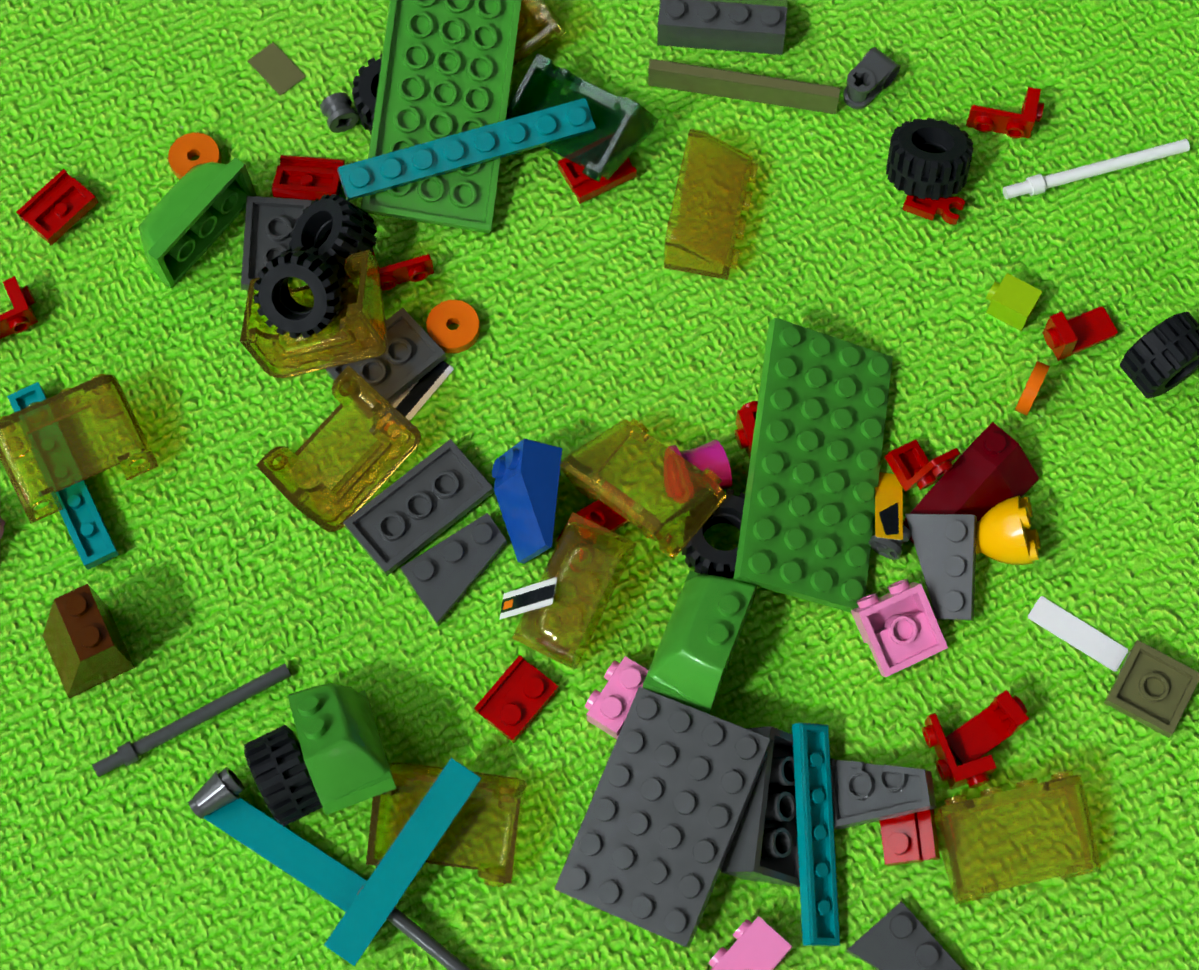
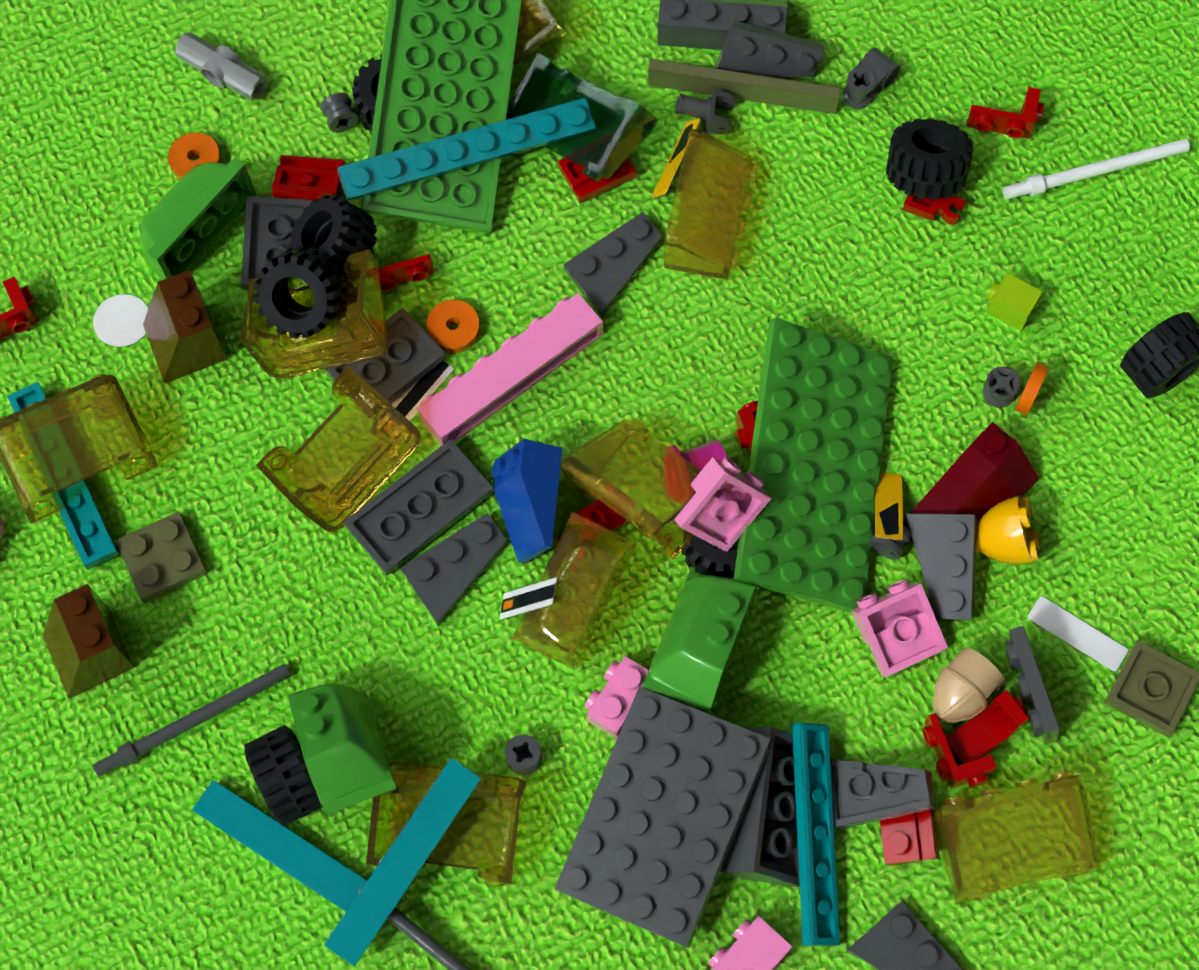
red plate [16,169,98,246] -> none
dark grey cone [188,767,244,819] -> none
olive sticker [248,42,306,96] -> none
red plate [474,655,559,743] -> none
red bracket [885,440,960,492] -> none
red bracket [1043,306,1118,361] -> none
none -> white sticker [93,294,148,347]
none -> olive plate [115,511,207,603]
none -> reddish brown slope [143,270,227,383]
none -> light grey piece [174,32,268,102]
none -> bright pink brick [417,293,603,446]
none -> dark grey wheel [505,735,542,776]
none -> dark grey wing [563,212,662,318]
none -> yellow sticker [651,118,701,198]
none -> bright pink plate [674,457,771,552]
none -> dark grey piece [675,89,736,135]
none -> dark grey wing [714,20,824,78]
none -> tan helmet [932,647,1005,723]
none -> dark grey wheel [982,367,1020,408]
none -> dark grey plate [1005,626,1059,745]

